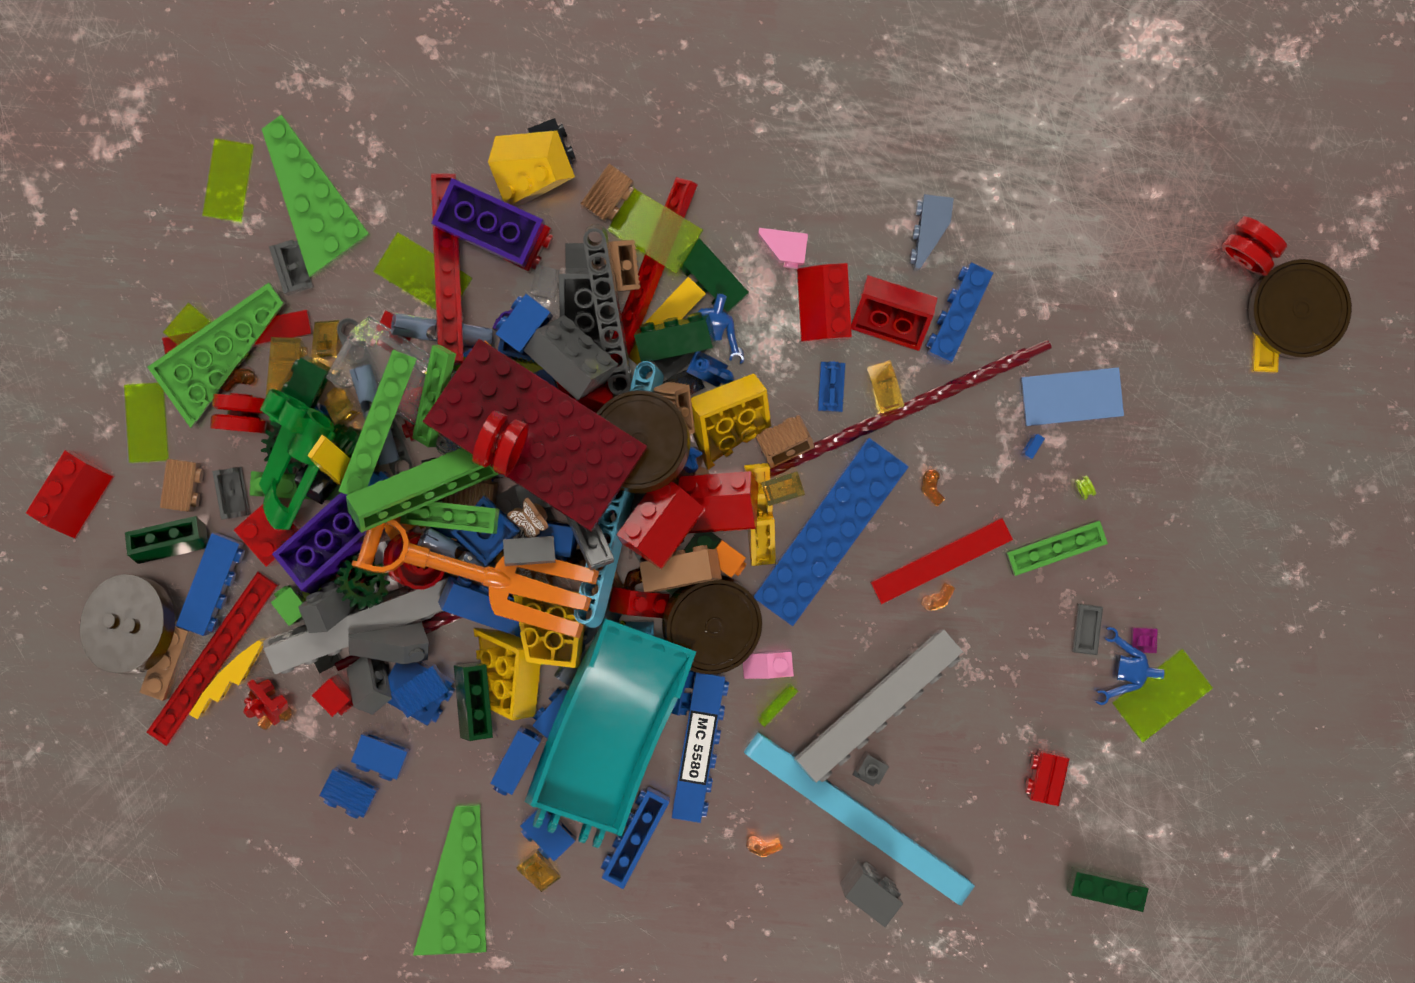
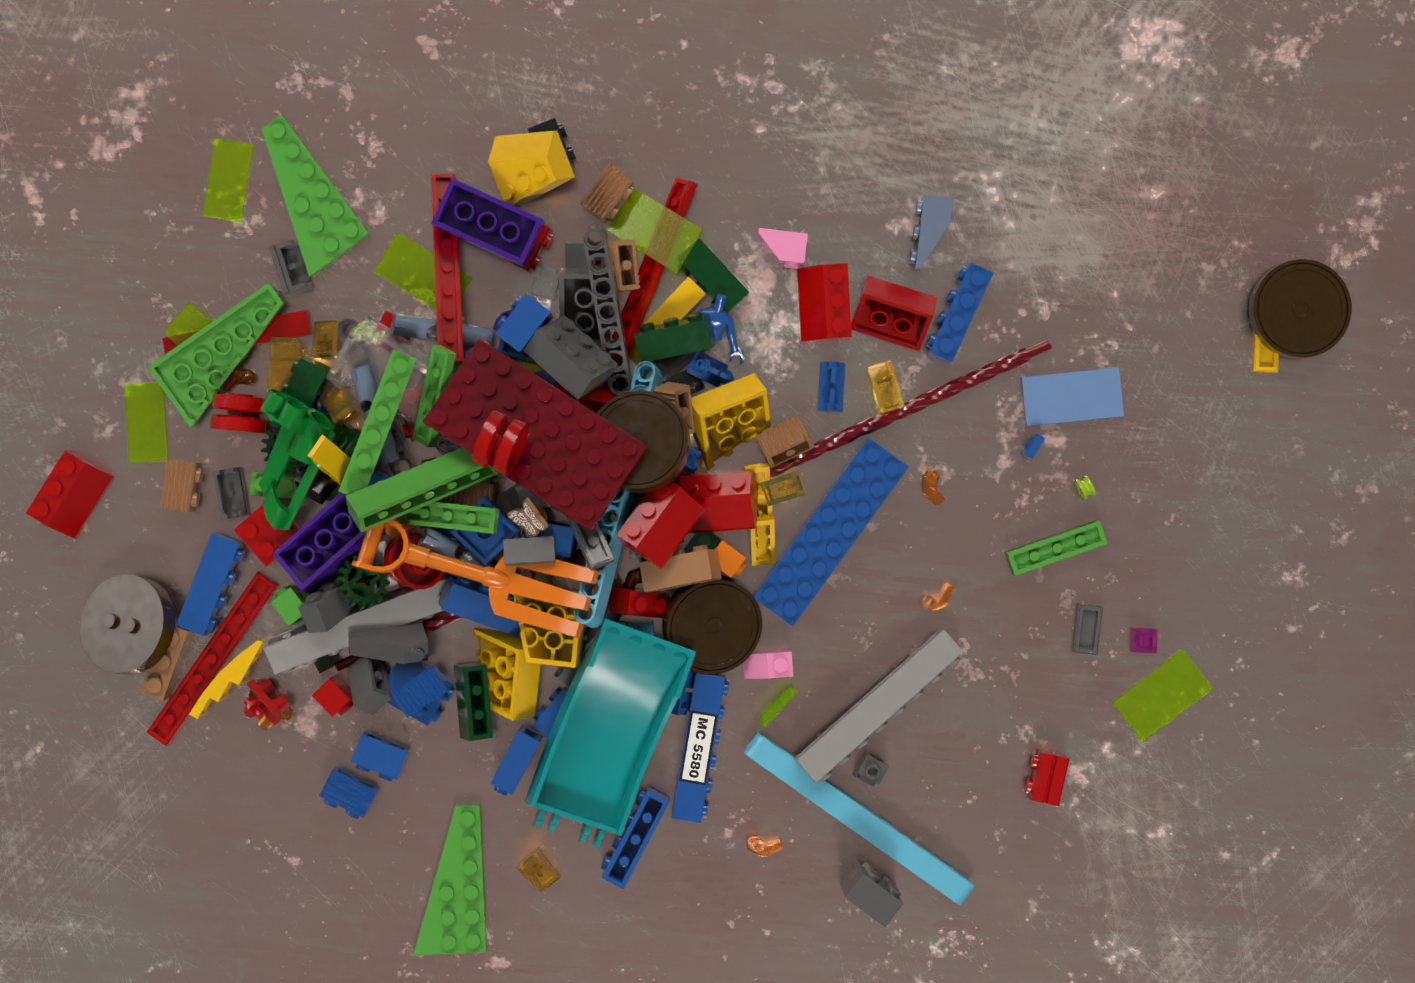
dark green brick [125,516,208,564] -> none
blue brick [520,808,577,861] -> none
red tile [870,518,1013,604] -> none
dark green brick [1066,867,1149,912] -> none
blue piece [1095,627,1165,705] -> none
red wheel [1221,216,1287,276] -> none

